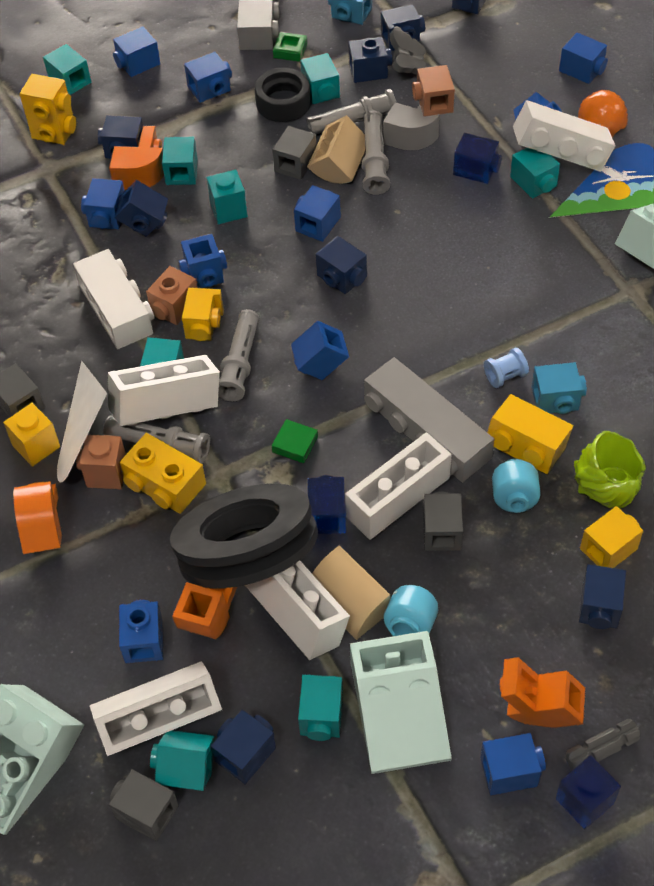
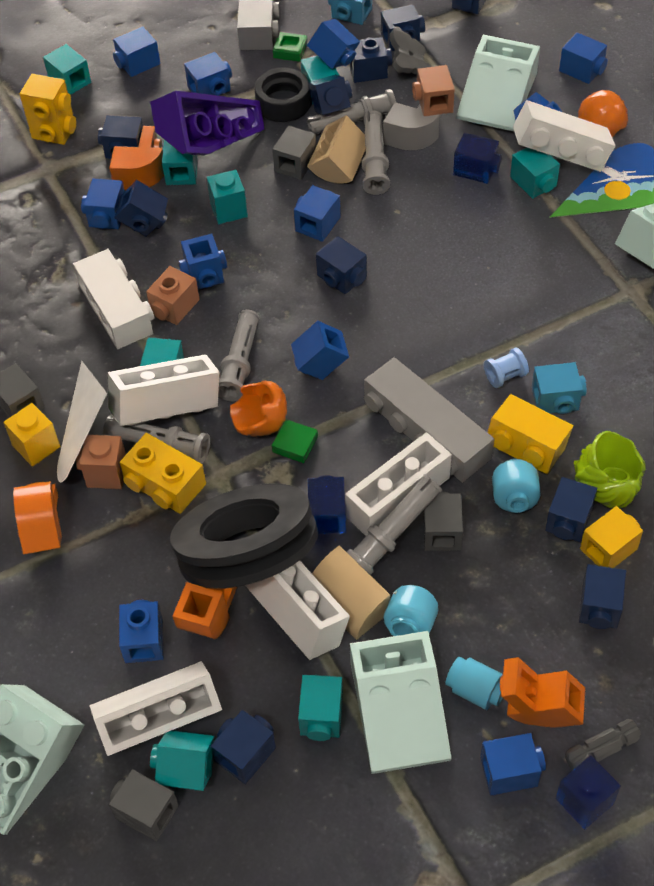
yellow brick [182,287,224,341] -> none
none -> dark purple wedge [150,90,265,156]
none -> orange hair [230,380,287,437]
none -> blue brick [307,19,360,69]
none -> dark blue brick [308,74,352,115]
none -> light grey pin [347,474,443,575]
none -> medium azure brick [445,656,503,710]
none -> light aqua slope [456,34,540,131]
none -> dark blue brick [545,477,598,542]

